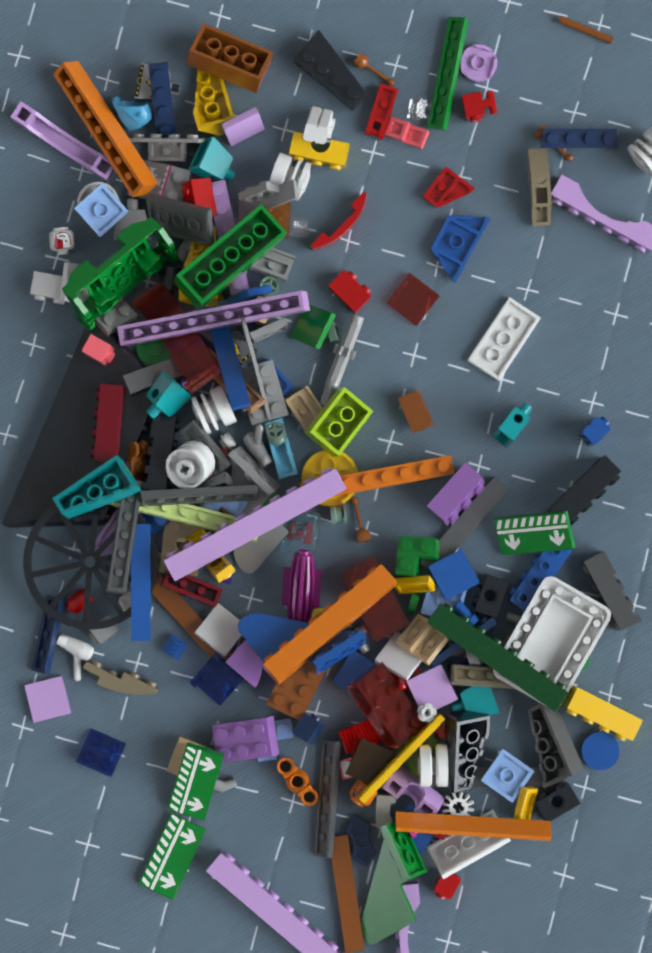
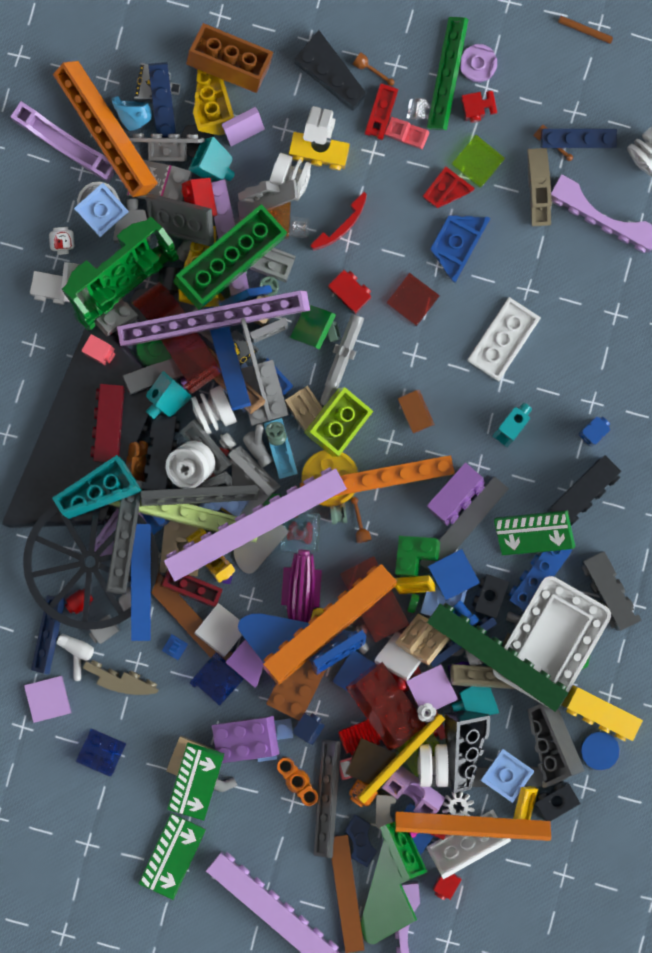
none -> clear neon green tile [452,135,505,188]

